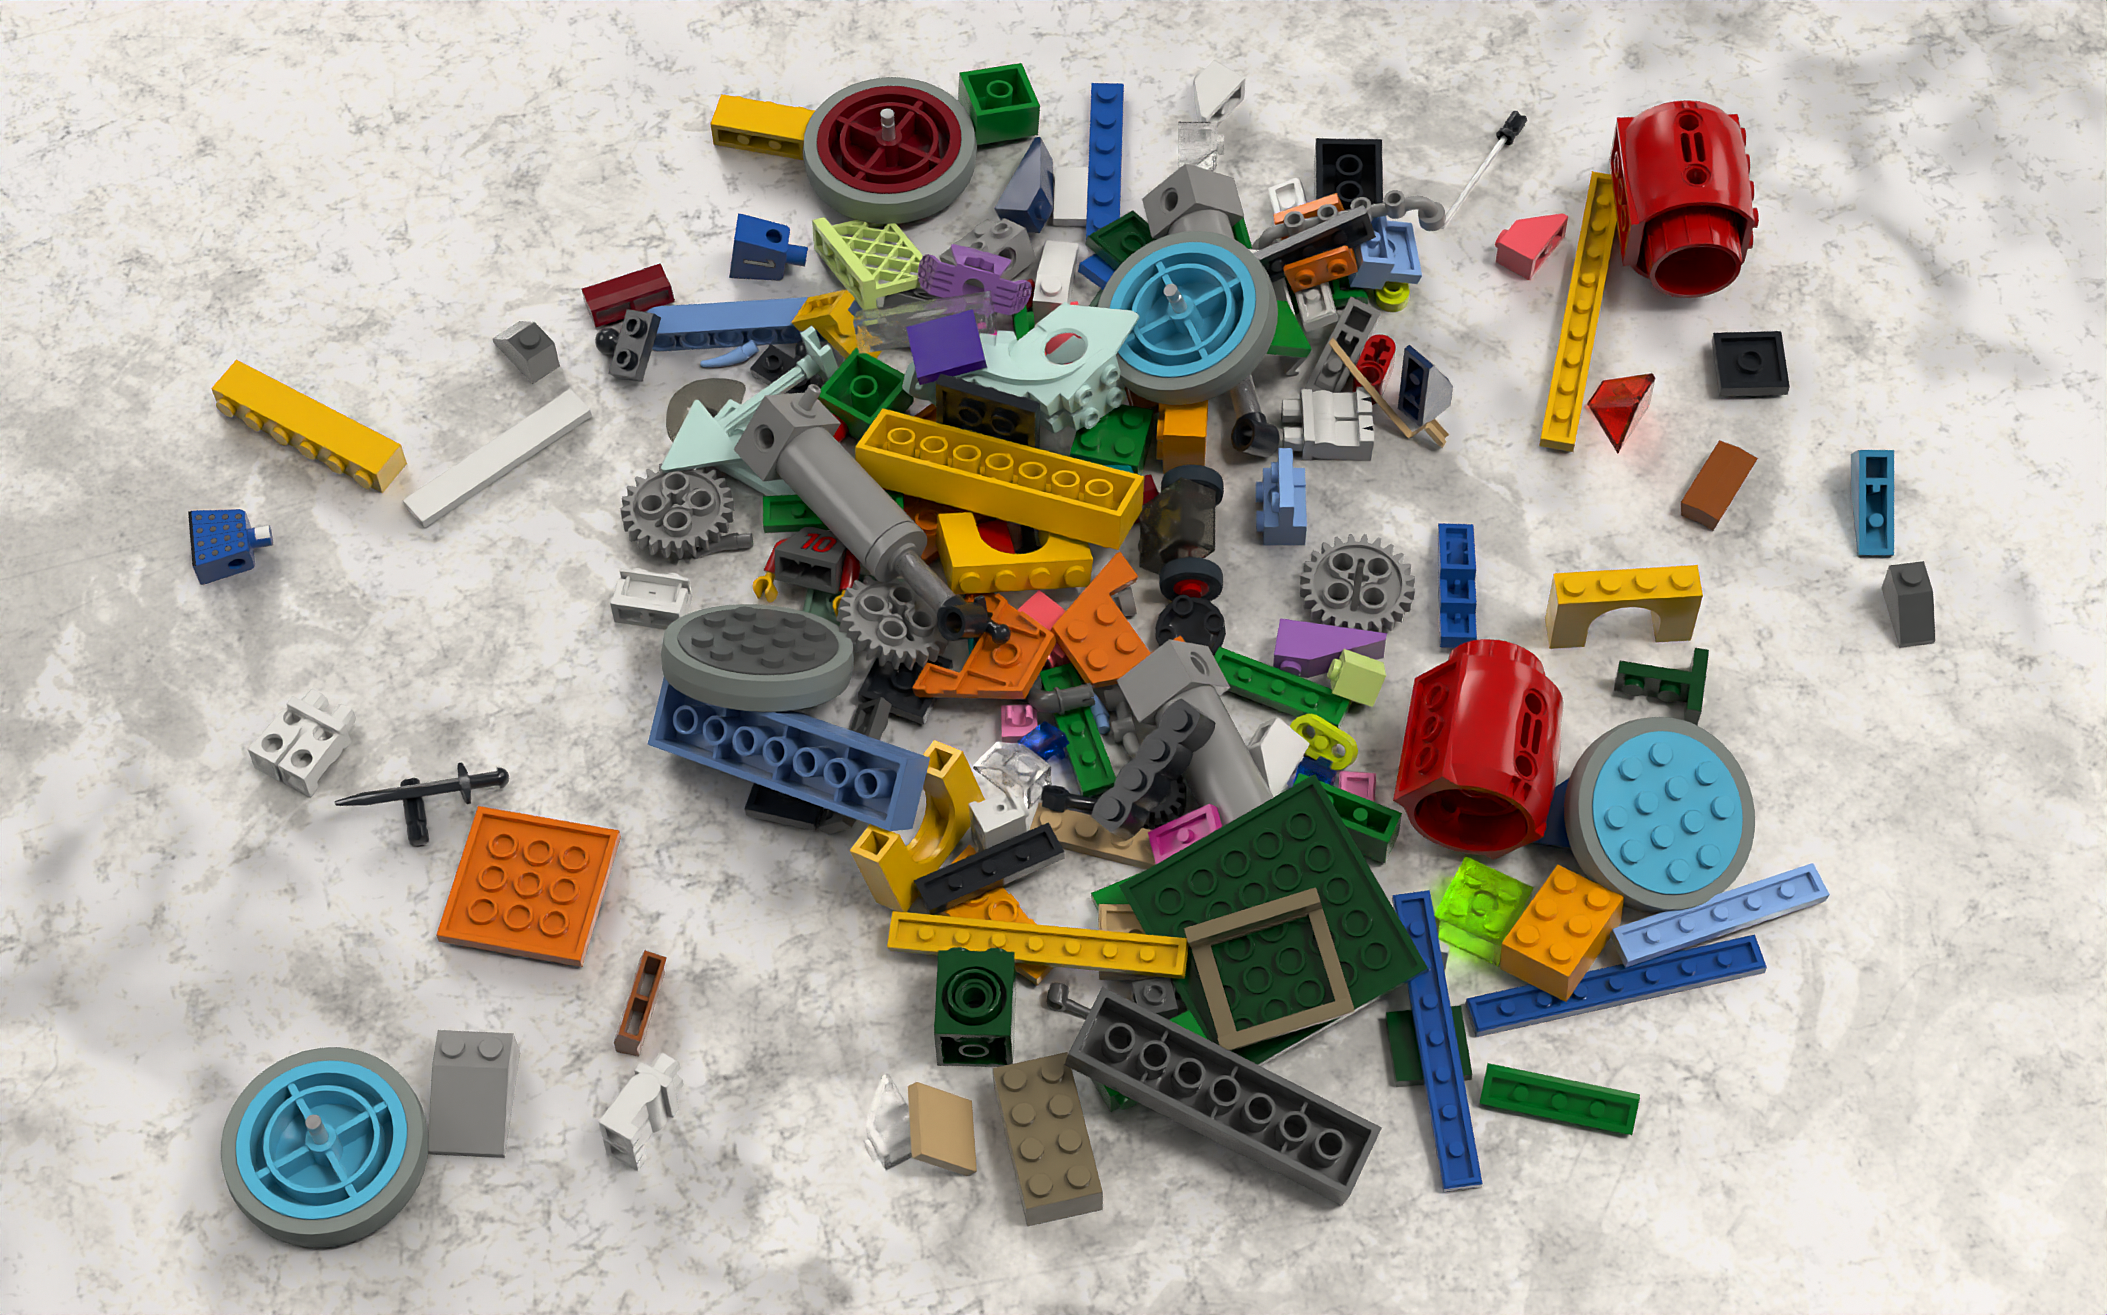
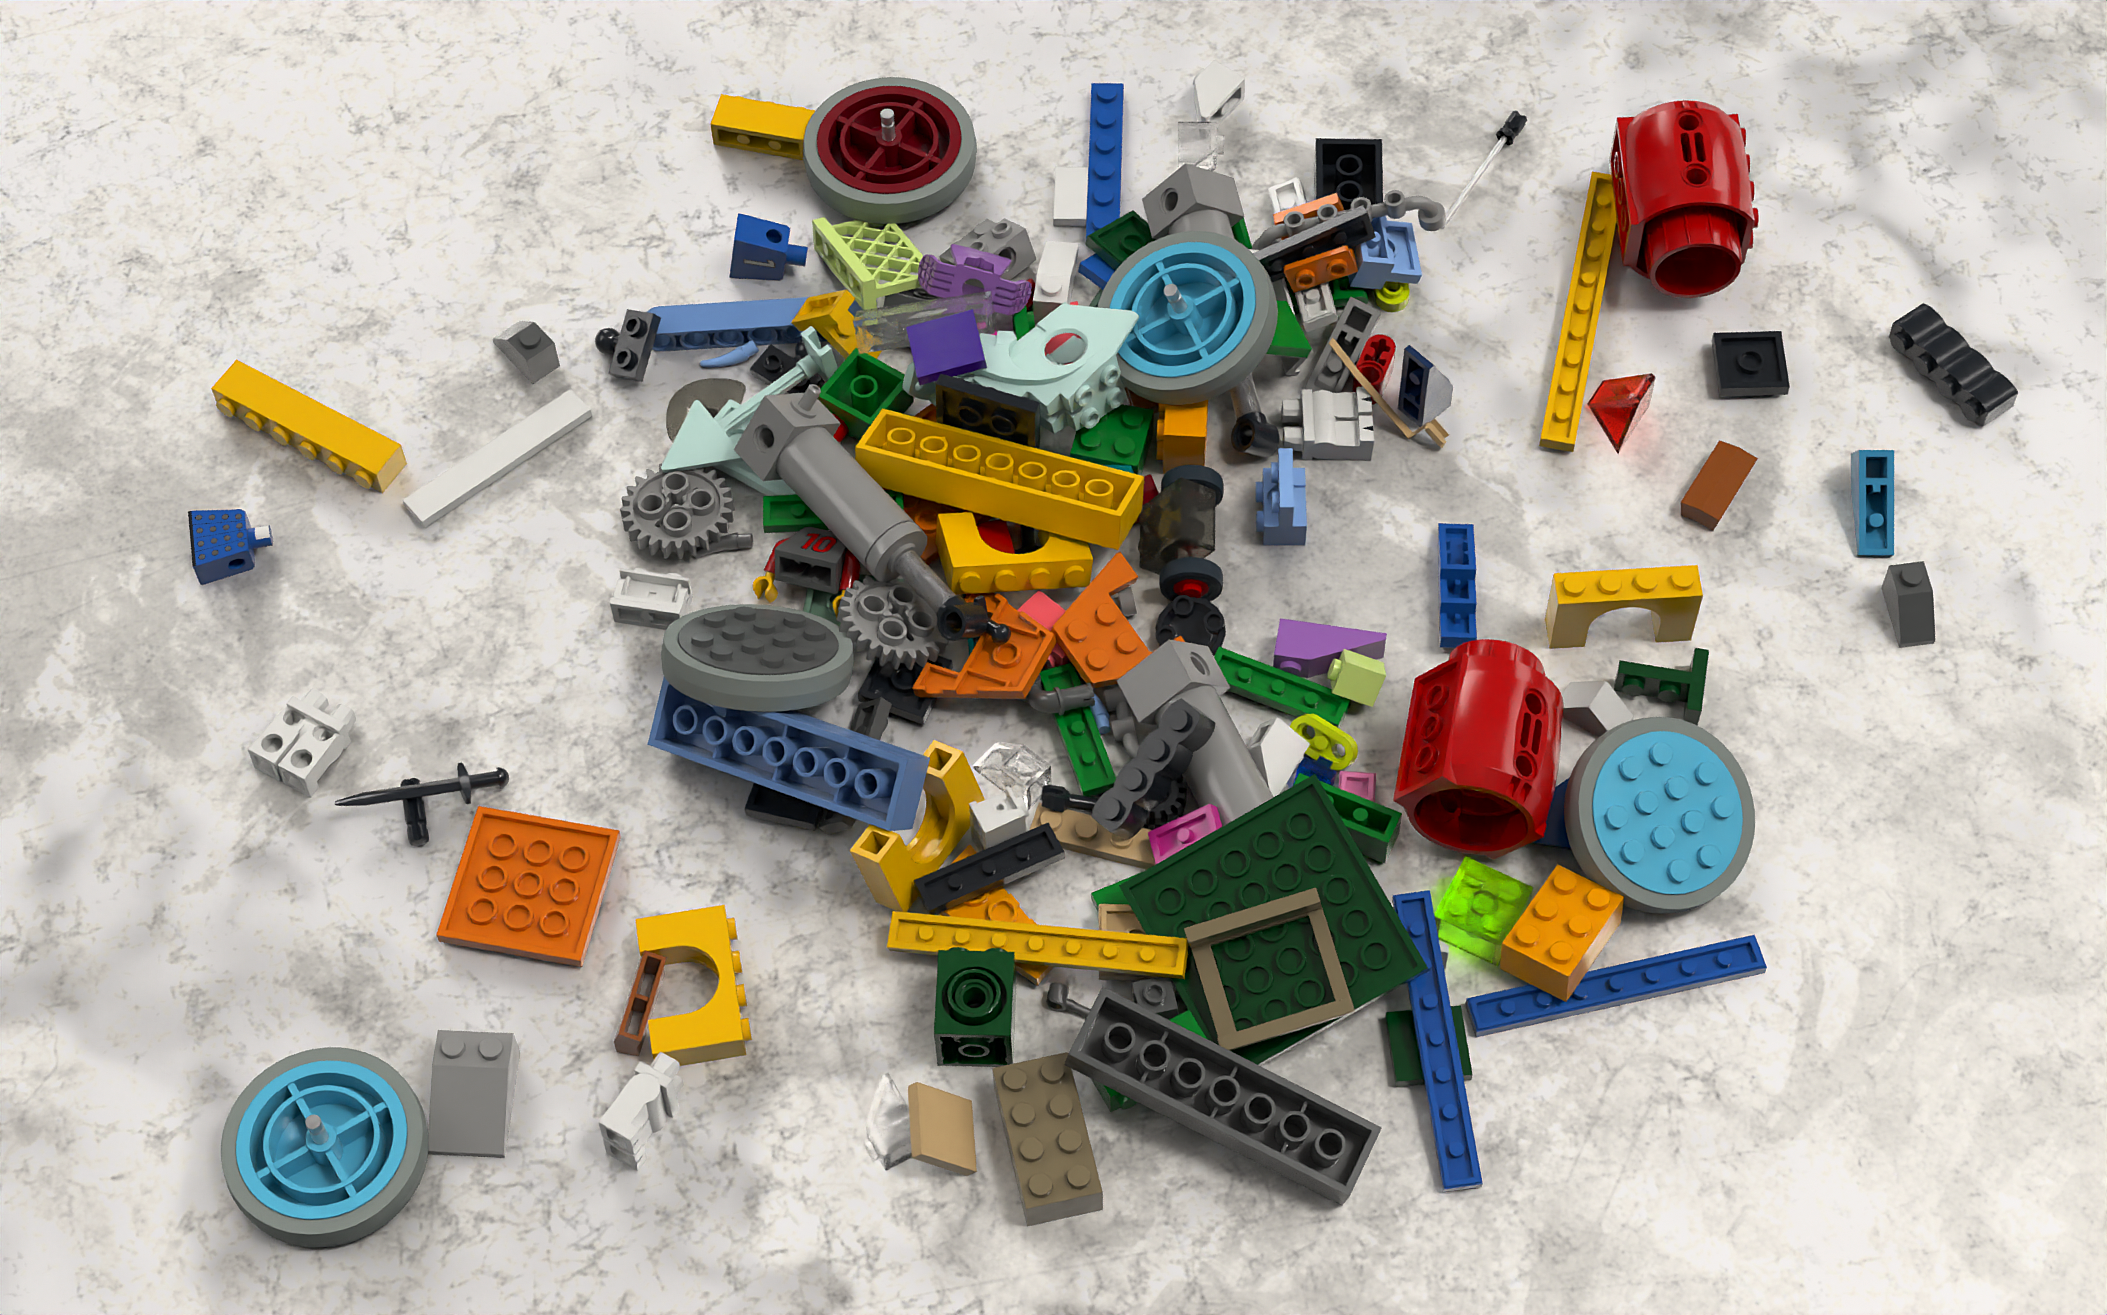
dark red piece [581,263,675,328] -> none
green brick [958,63,1040,145] -> none
slope [994,137,1053,233] -> none
bright pink tile [1001,704,1038,744] -> none
clear blue tile [1017,721,1070,770] -> none
light grey gear [1300,534,1415,632] -> none
green plate [1479,1063,1640,1135] -> none
coral slope [1495,213,1568,280] -> none
light blue plate [1610,863,1830,968] -> none
none -> yellow arch [635,905,752,1066]
none -> white slope [1562,681,1634,737]
none -> black brick [1889,303,2018,427]

